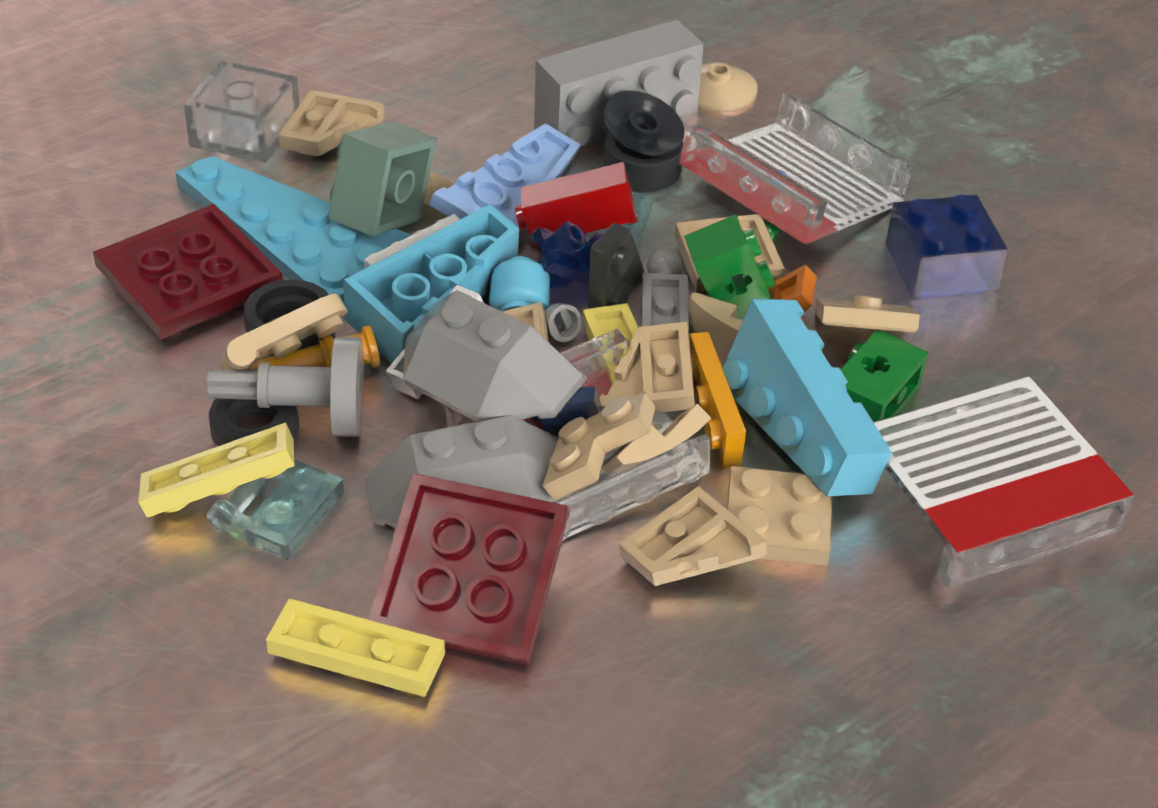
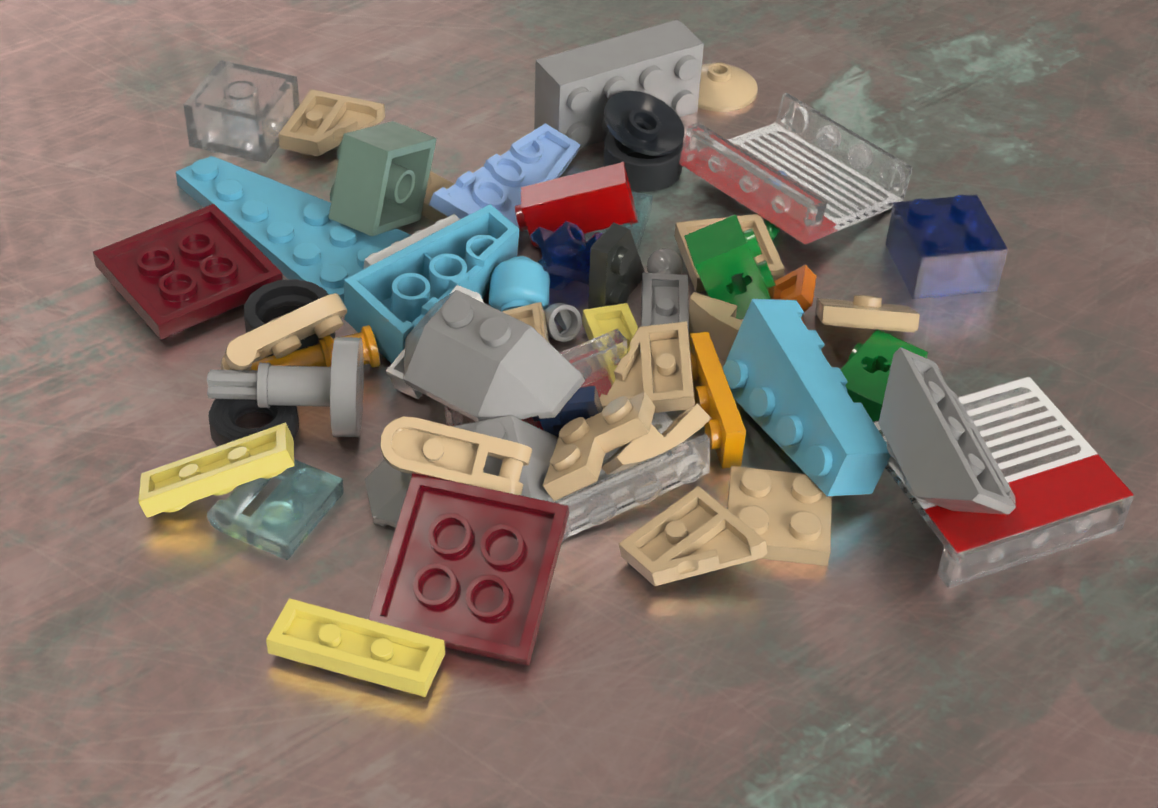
none -> tan plate [381,416,532,495]
none -> light grey wedge [878,347,1016,515]

